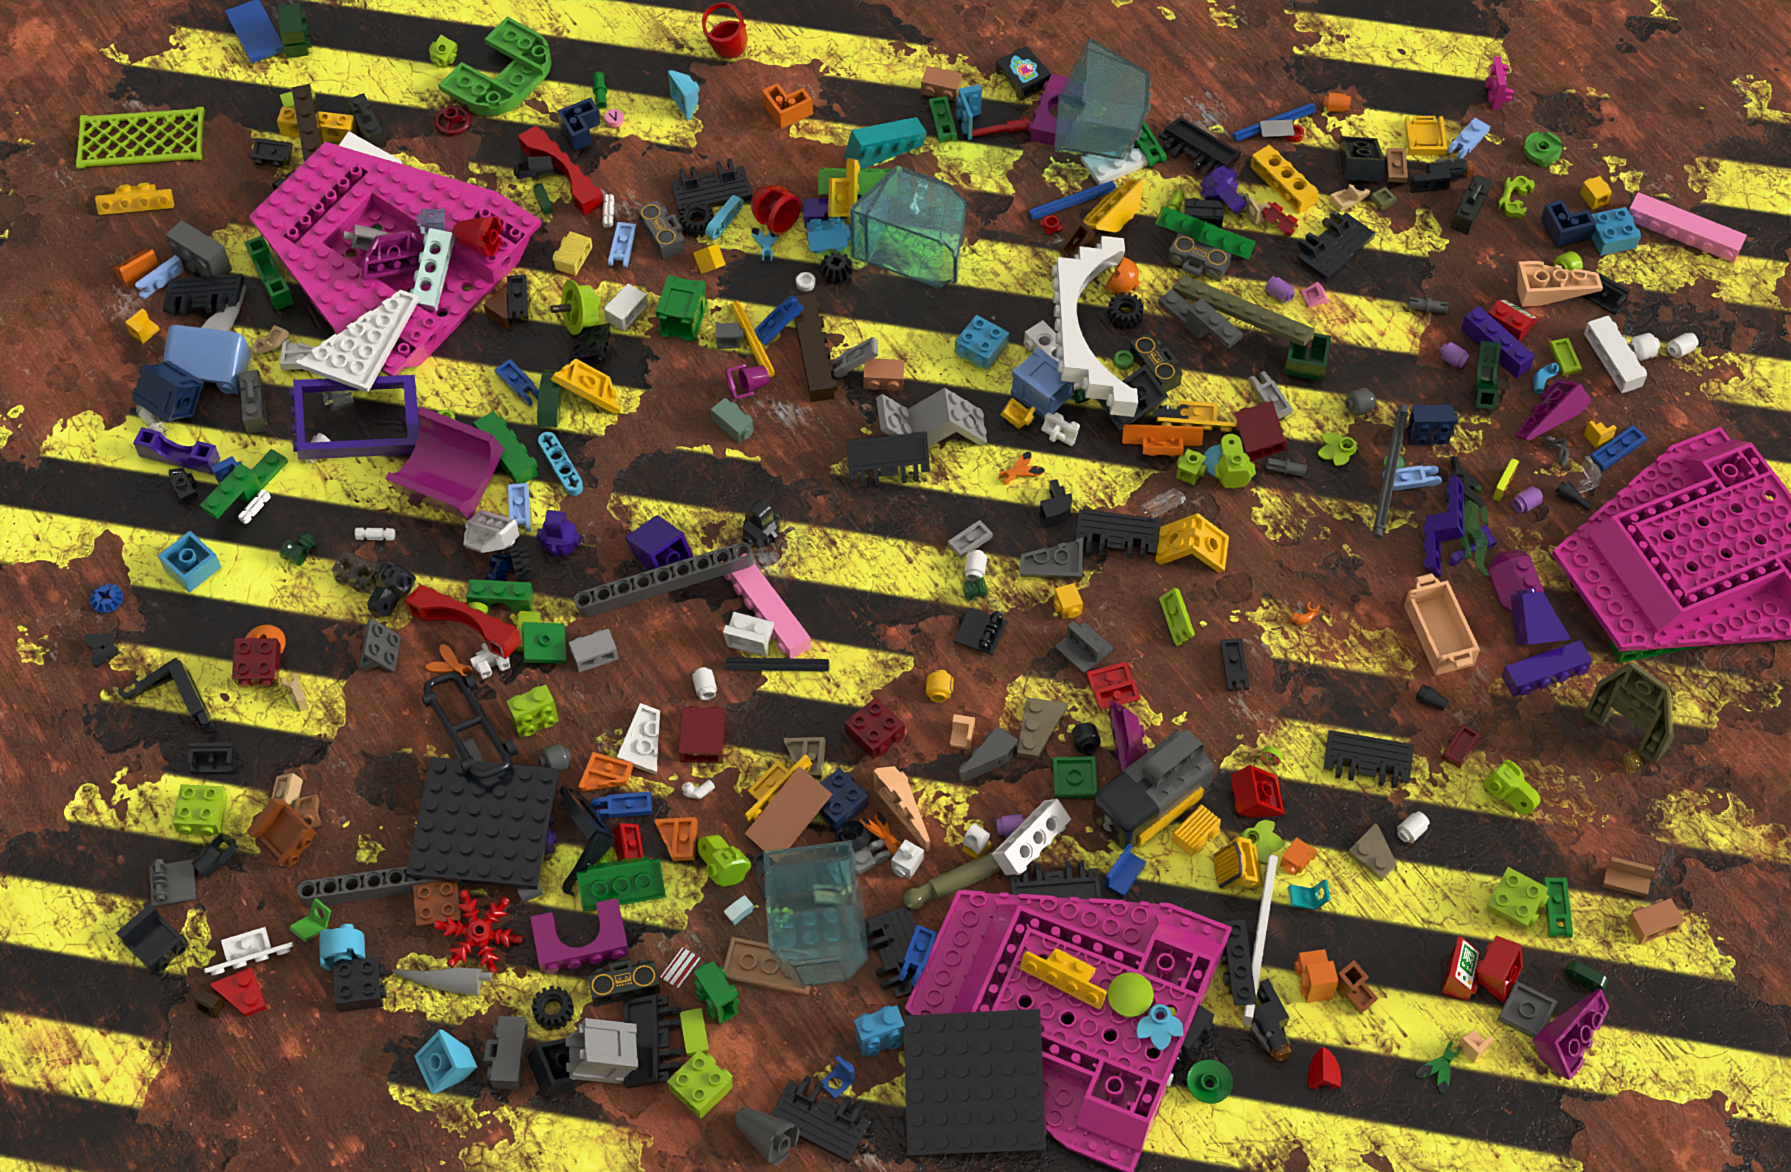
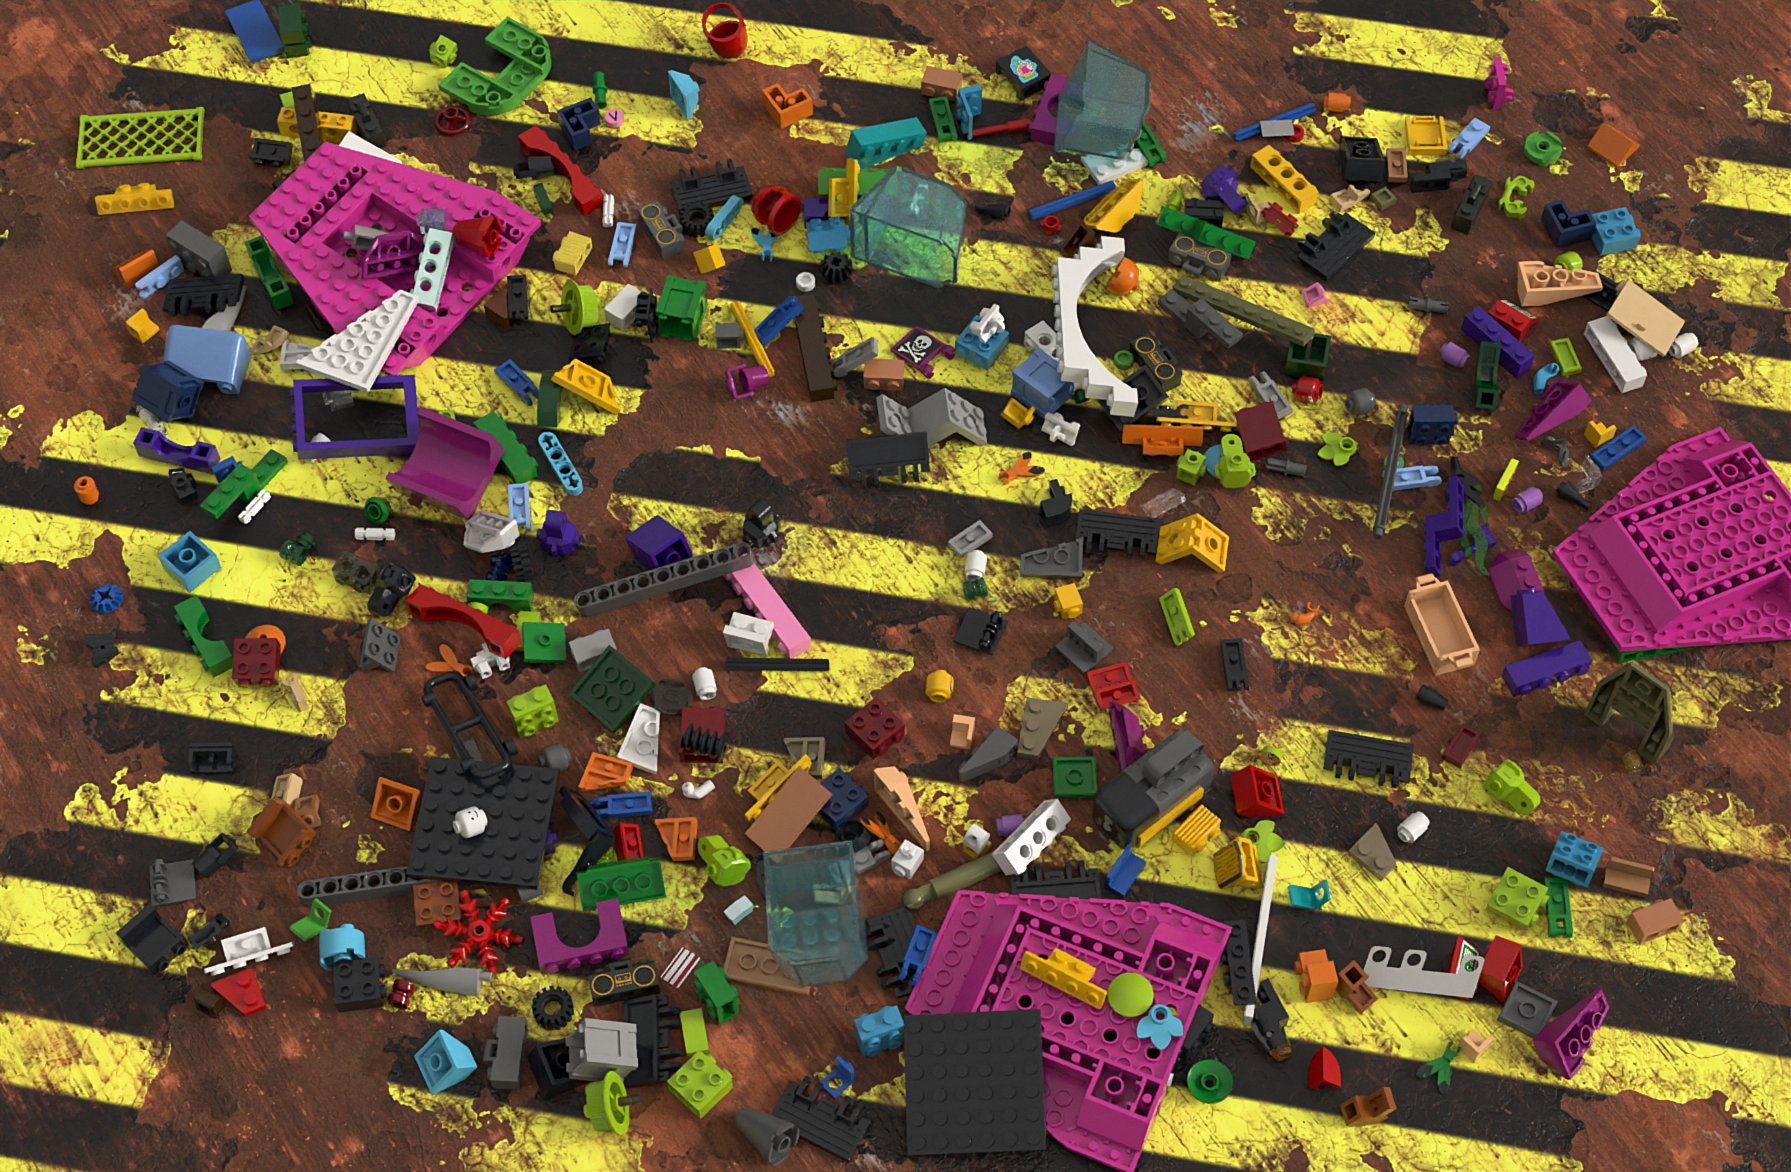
black hinge [118,658,216,732] -> none
lime brick [172,784,228,836] -> none
dark grey piece [239,370,268,434] -> none
sand green brick [711,398,754,443] -> none
black head [1071,722,1101,754] -> none
black tyre [1108,292,1144,329] -> none
black hinge [1159,117,1241,176] -> none
medium lavender brick [1265,277,1295,303] -> none
orange window [1280,837,1317,876] -> none
dark green beam [1565,961,1608,992] -> none
yellow brick [1580,176,1612,210] -> none
bright pink brick [1629,192,1747,263] -> none
none -> orange brick [74,476,99,505]
none -> green arch [174,595,233,678]
none -> black piece [187,913,230,949]
none -> green cone [364,497,391,524]
none -> orange slope [370,777,422,831]
none -> dark red wheel [386,979,416,1010]
none -> white head [453,806,488,838]
none -> dark green plate [569,645,656,733]
none -> lime piece [584,1071,643,1136]
none -> black hinge [634,288,658,343]
none -> clear smoke tile [650,679,693,716]
none -> black piece [680,723,729,761]
none -> flag [890,326,955,379]
none -> white hips [970,304,1005,343]
none -> black cone [975,202,1011,220]
none -> red head [1292,376,1323,403]
none -> dark orange brick [1340,1087,1397,1127]
none -> white piece [1363,946,1484,998]
none -> dark azure brick [1545,831,1604,888]
none -> orange slope [1587,123,1640,168]
none -> tan door [1606,279,1685,357]

